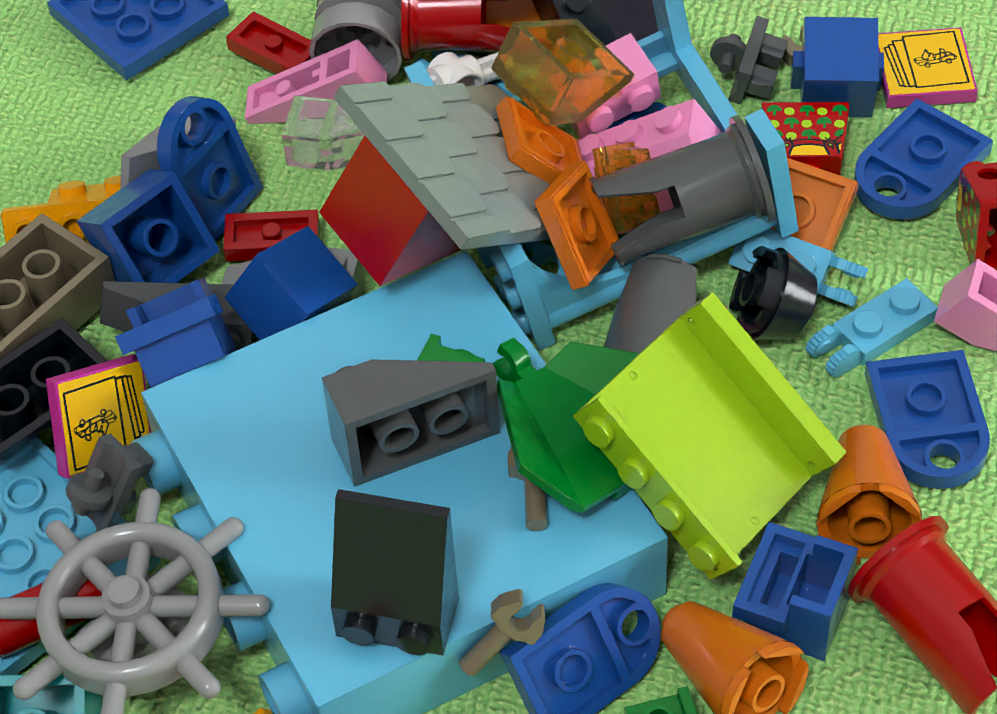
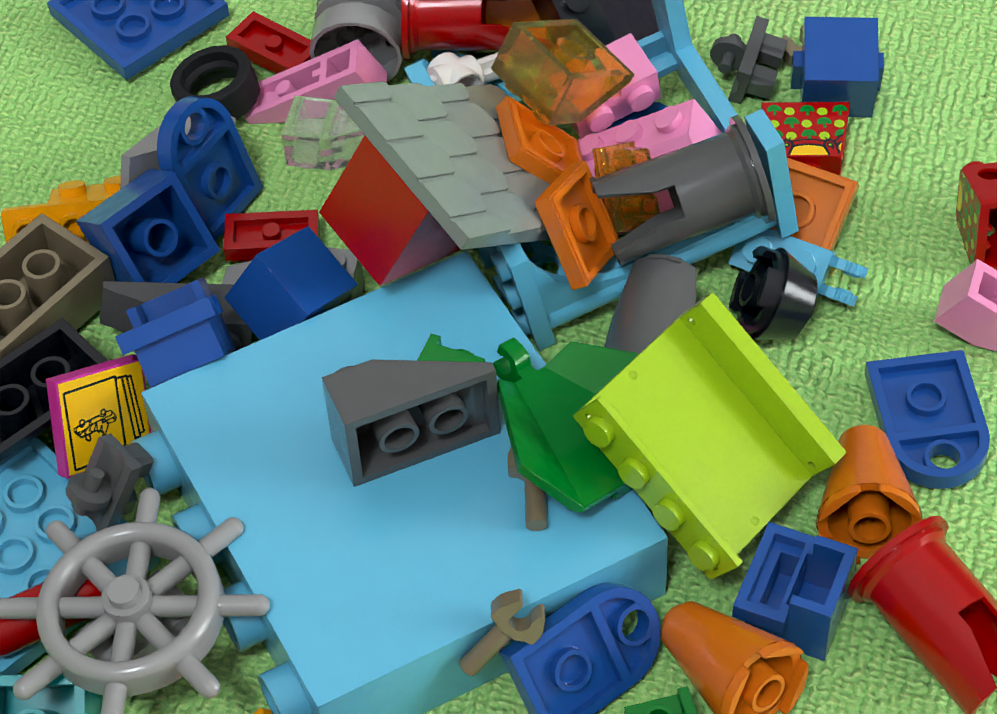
black slope [331,489,459,656] -> none
medium azure hinge [805,278,938,378] -> none
blue plate [854,98,993,219] -> none
yellow tile [878,27,978,108] -> none
none -> black tyre [170,45,260,120]

